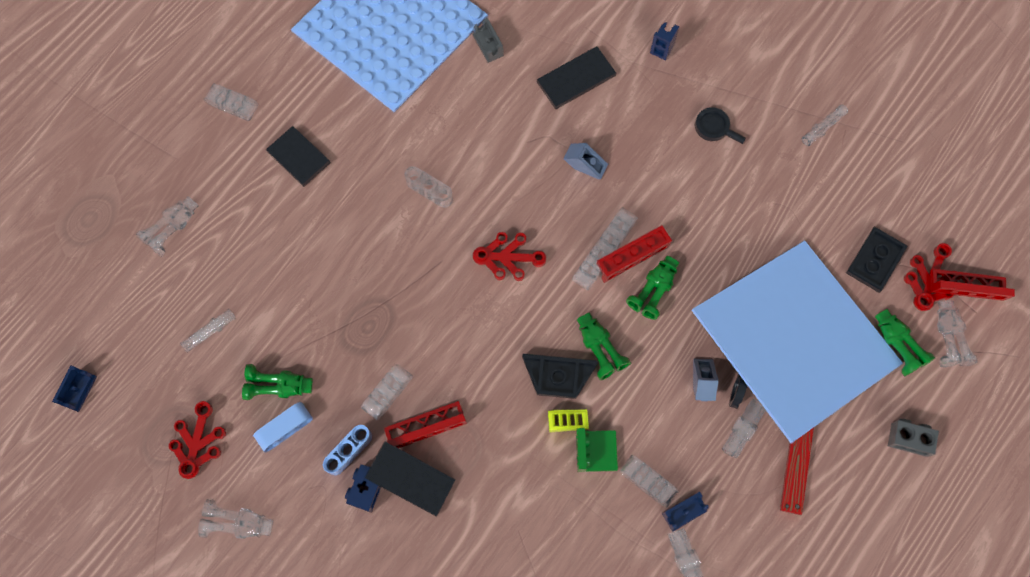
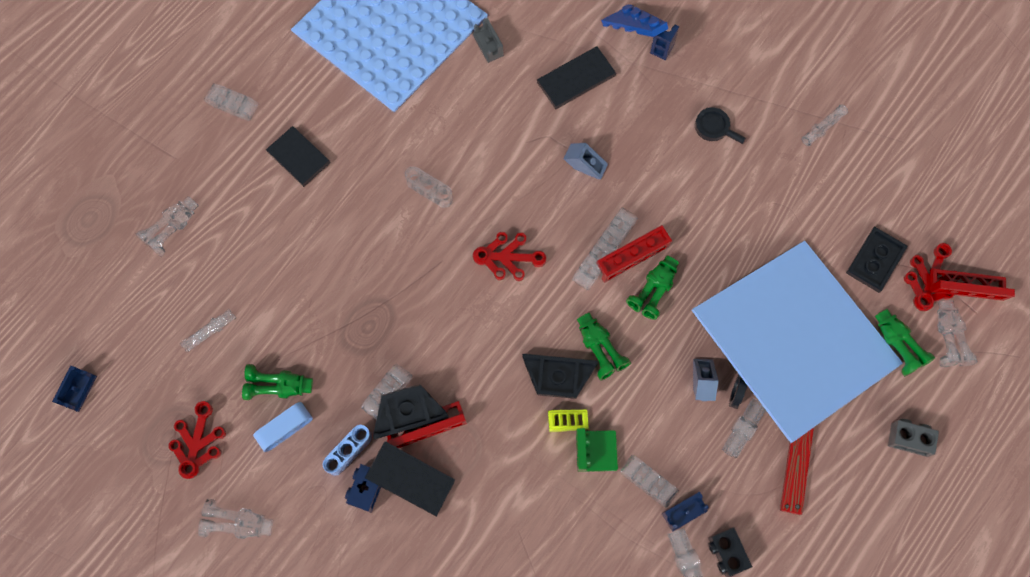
none -> black wing [373,384,449,440]
none -> blue wing [601,4,669,37]
none -> black brick [708,527,752,577]

